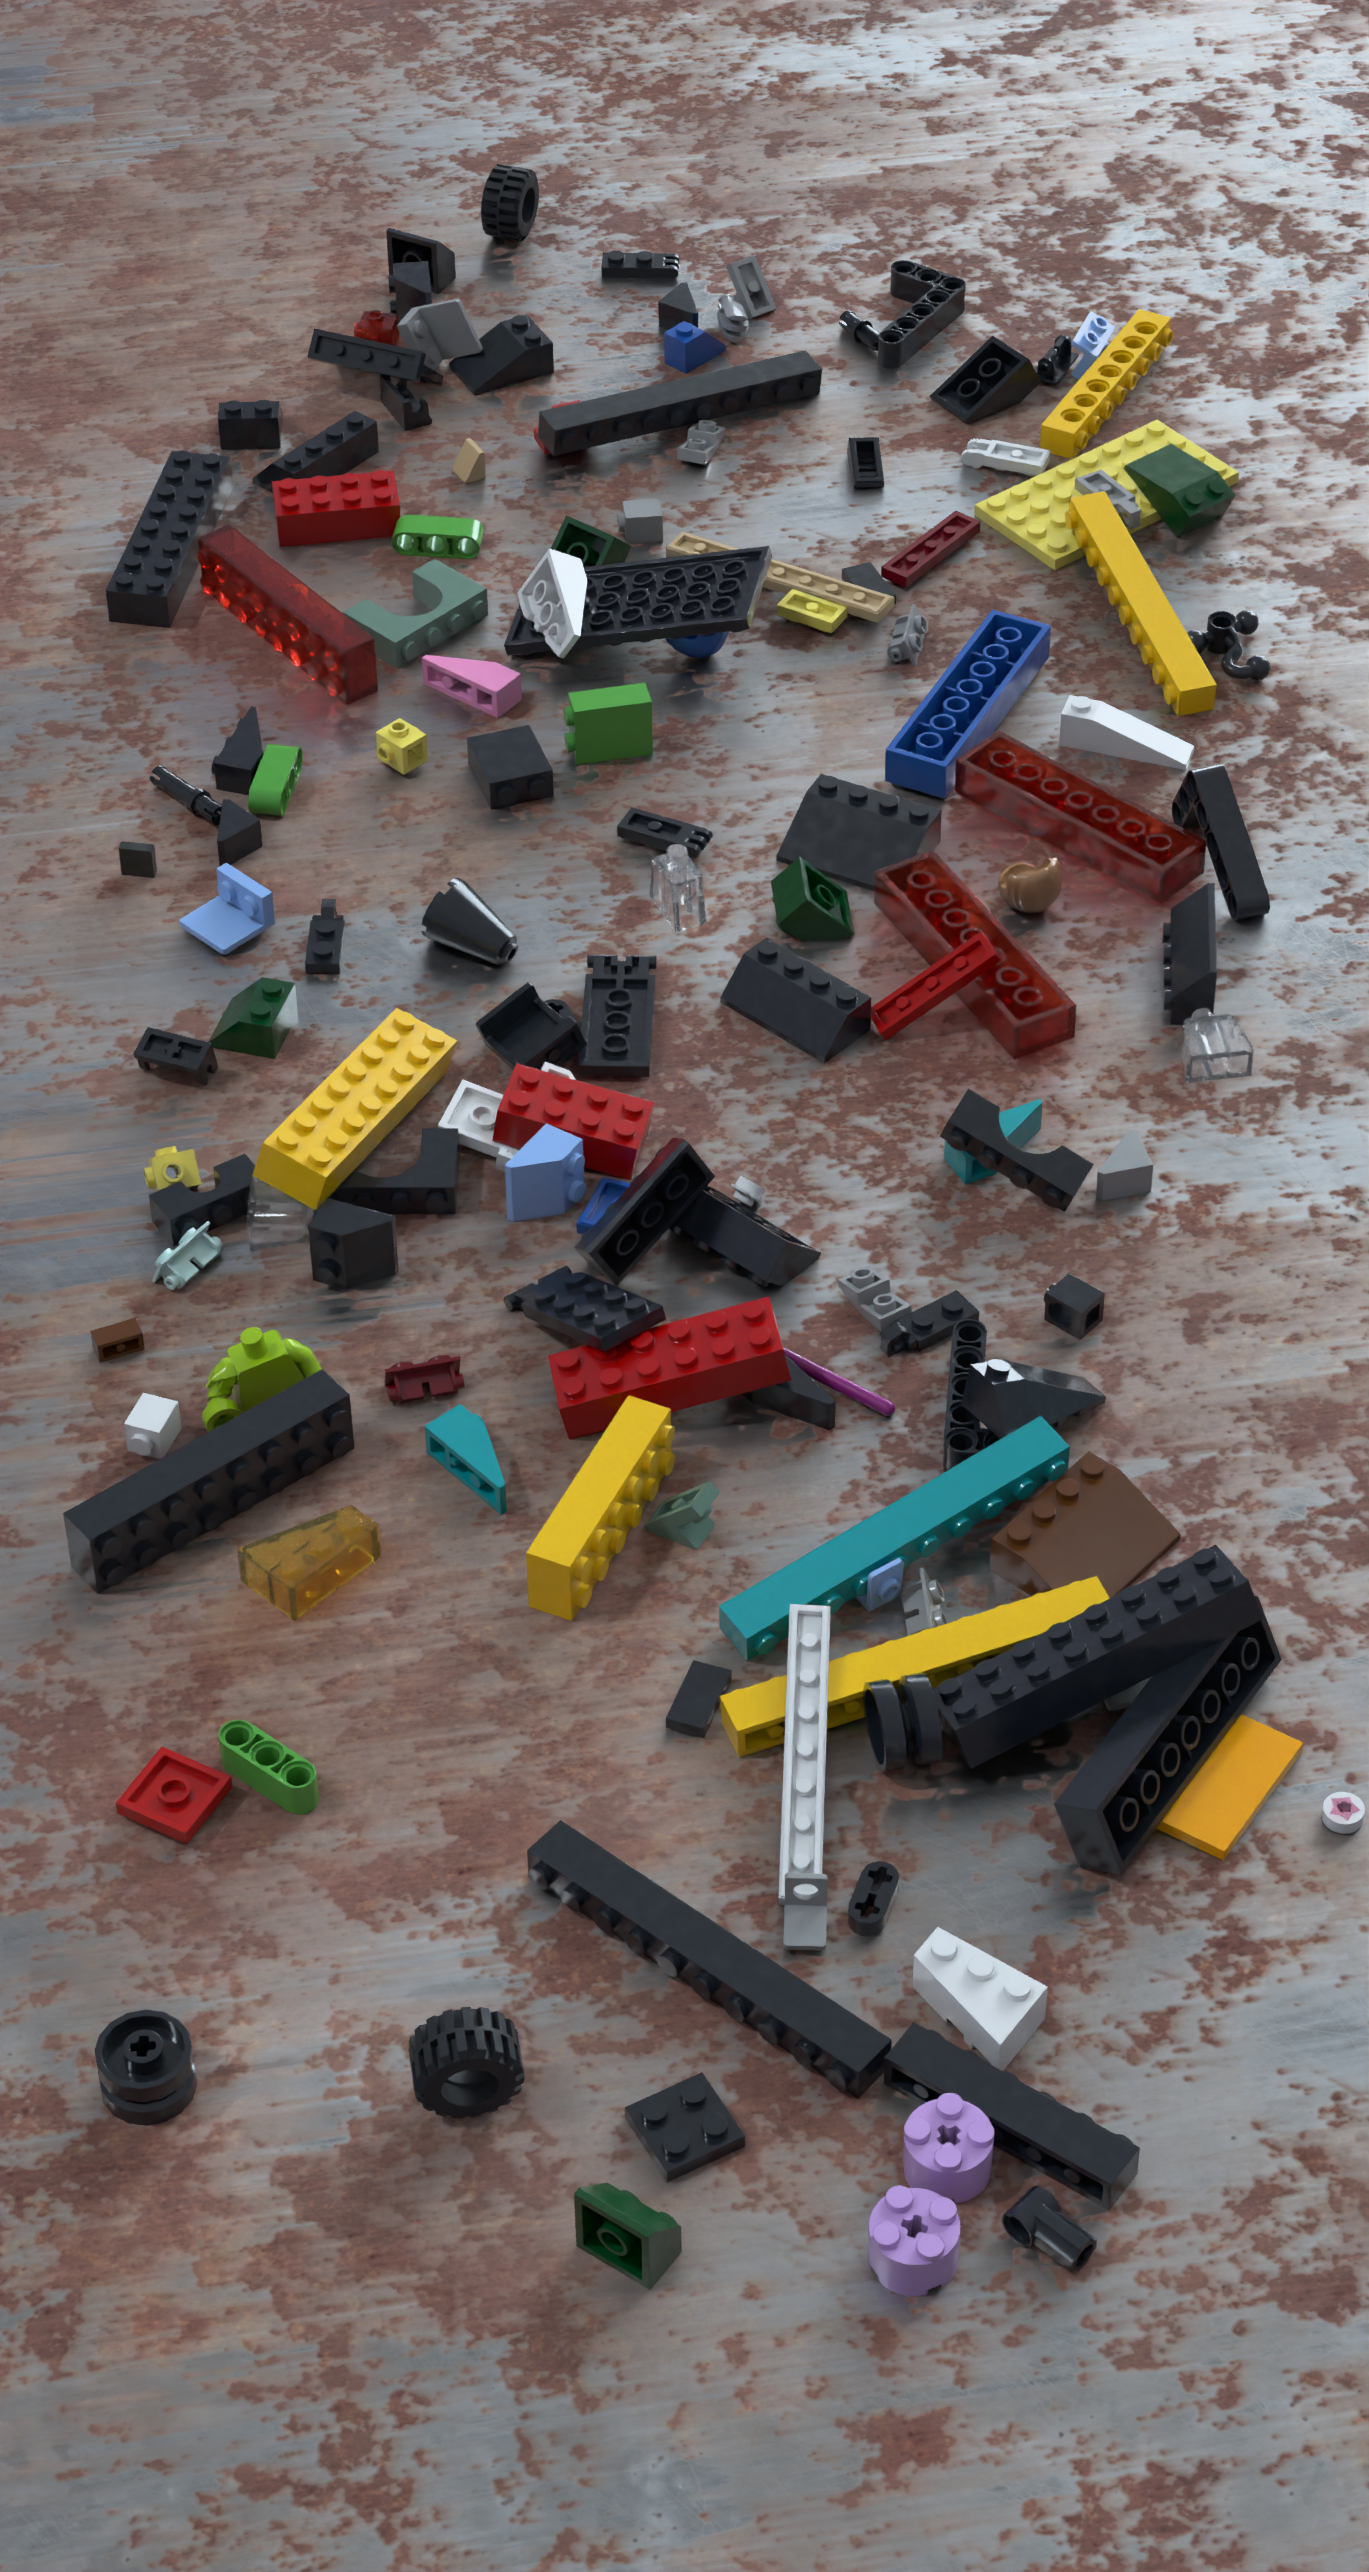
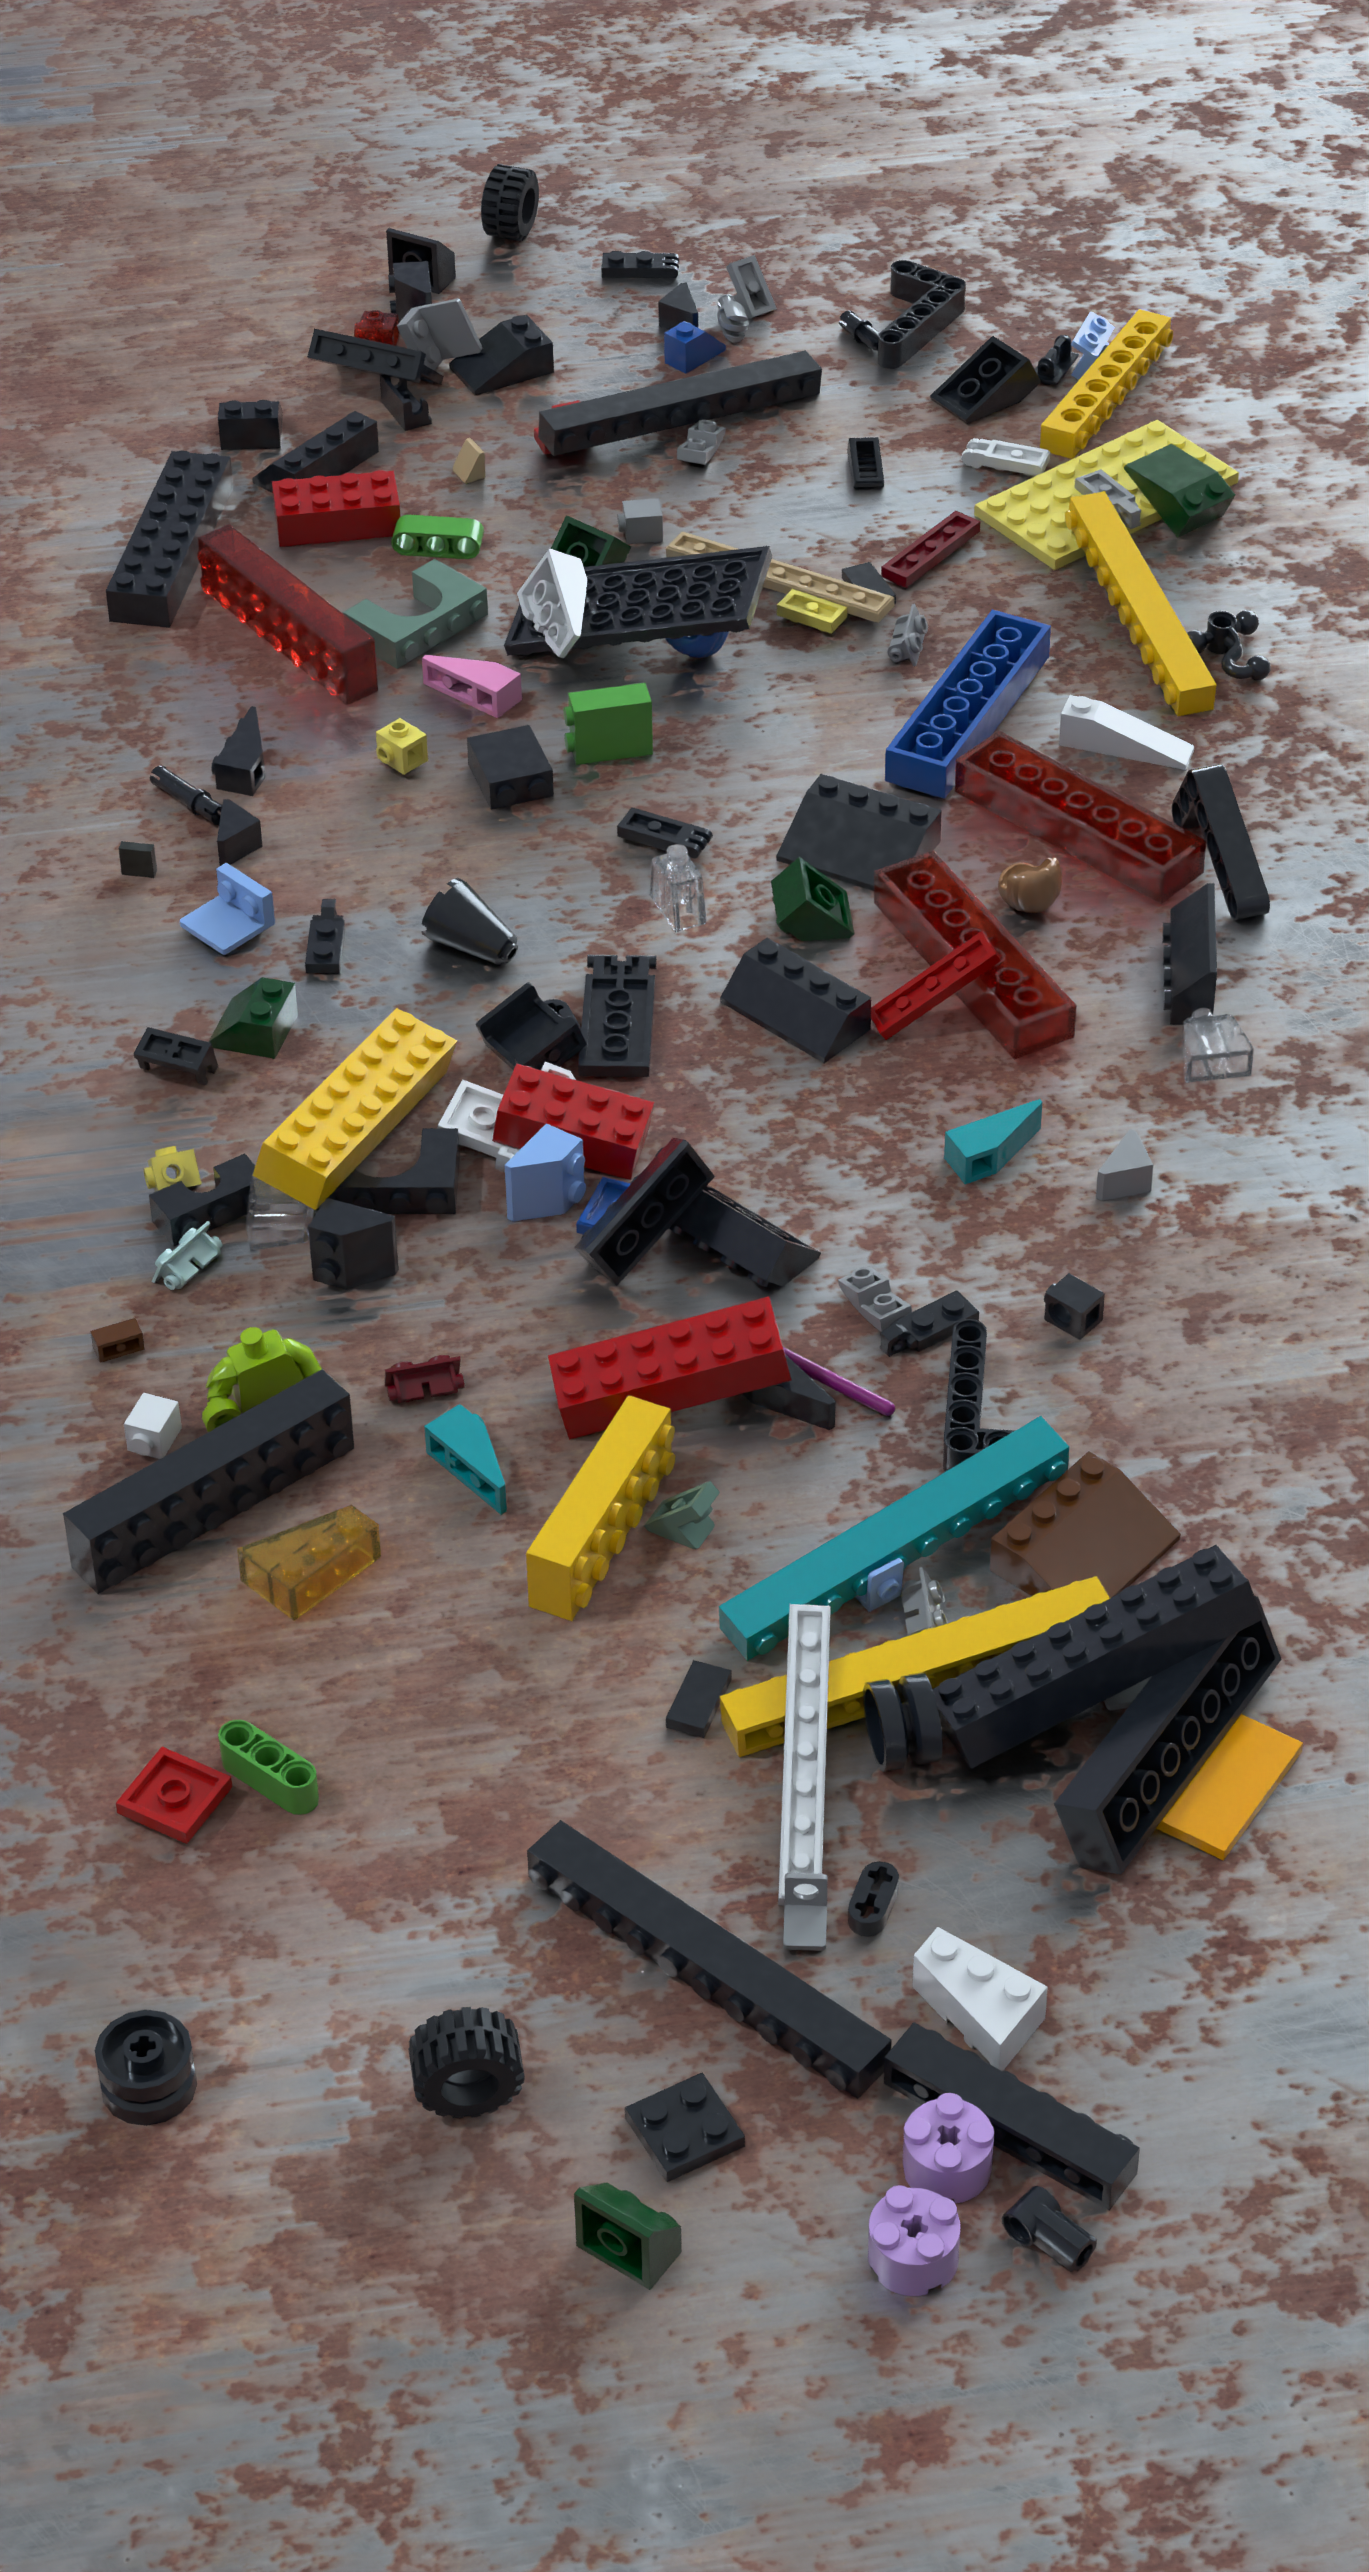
bright green beam [248,744,303,816] -> none
black hinge [504,1266,666,1352] -> none
white plate [731,1176,765,1207] -> none
black arch [940,1088,1094,1212] -> none
black wedge [961,1359,1106,1439] -> none
white tile [1322,1792,1365,1834] -> none

